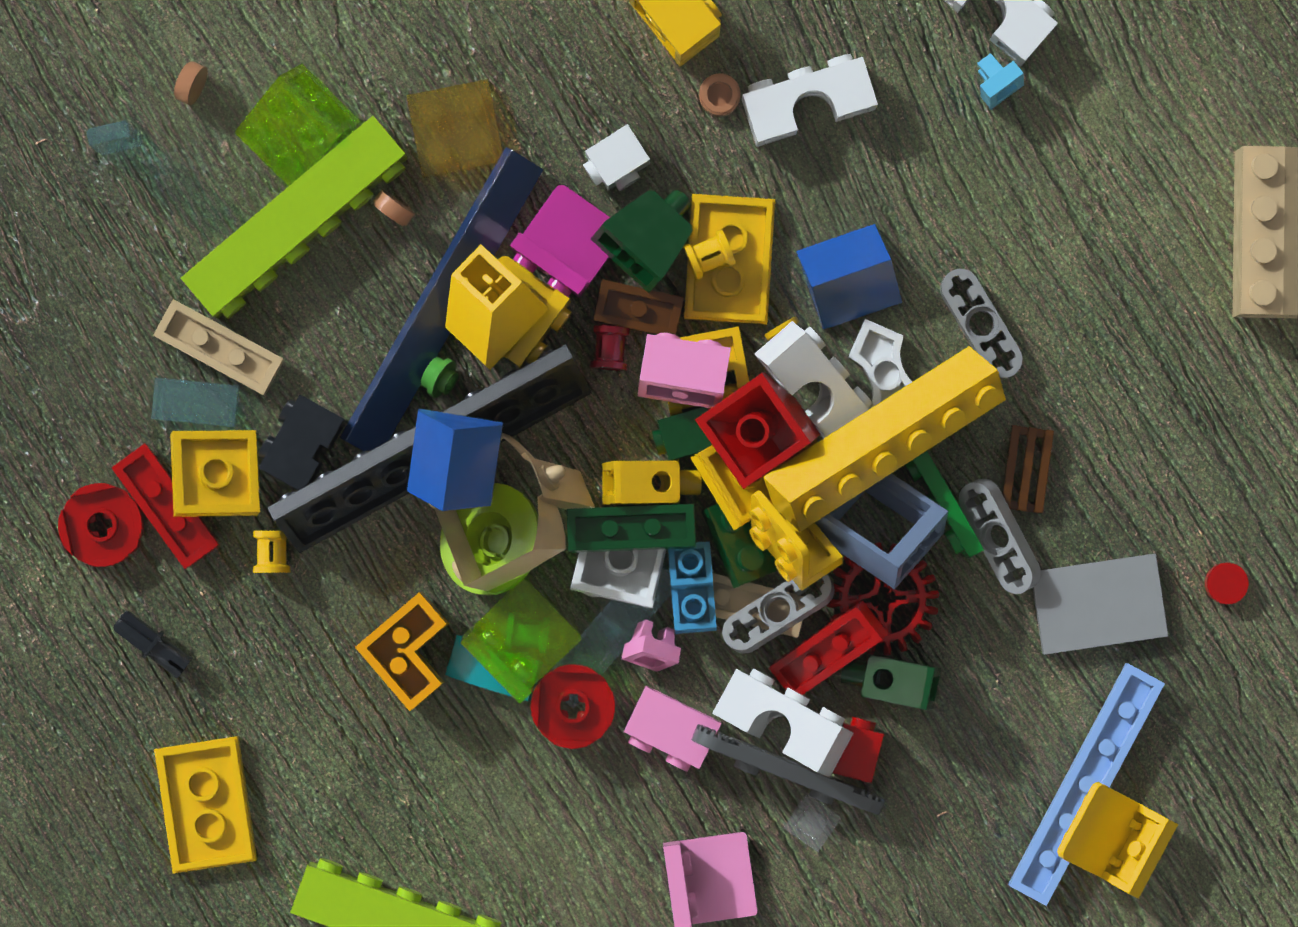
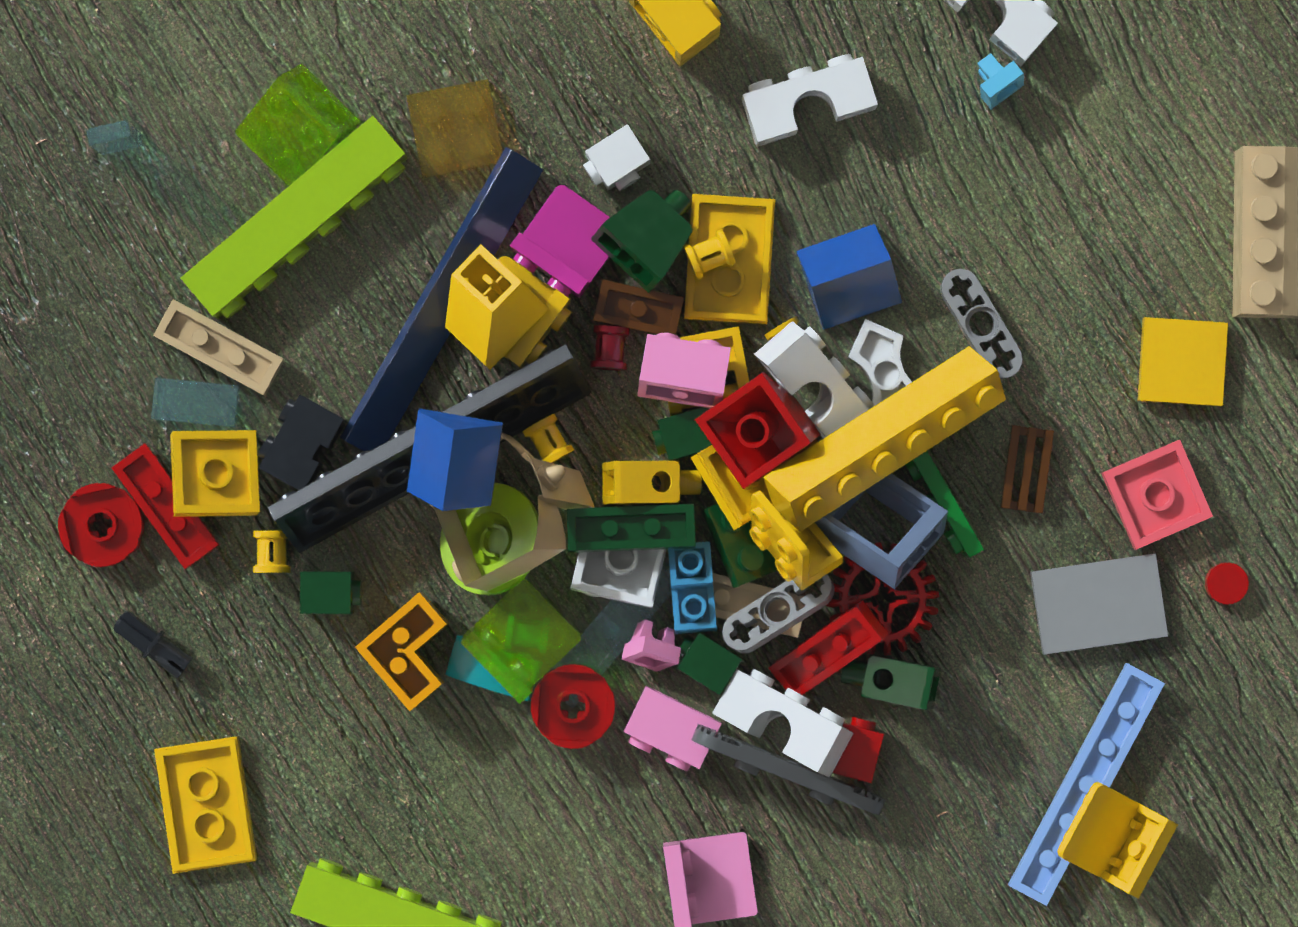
nougat tile [174,61,208,105] -> none
nougat tile [373,189,415,226] -> none
bright green plate [421,357,458,398] -> none
nougat tile [699,73,741,117] -> none
clear plate [783,793,842,852] -> none
light grey beam [959,479,1041,594] -> none
none -> dark green brick [300,571,362,614]
none -> yellow bush [522,414,575,463]
none -> dark green brick [677,632,742,695]
none -> coral plate [1101,440,1213,550]
none -> yellow tile [1137,317,1228,407]

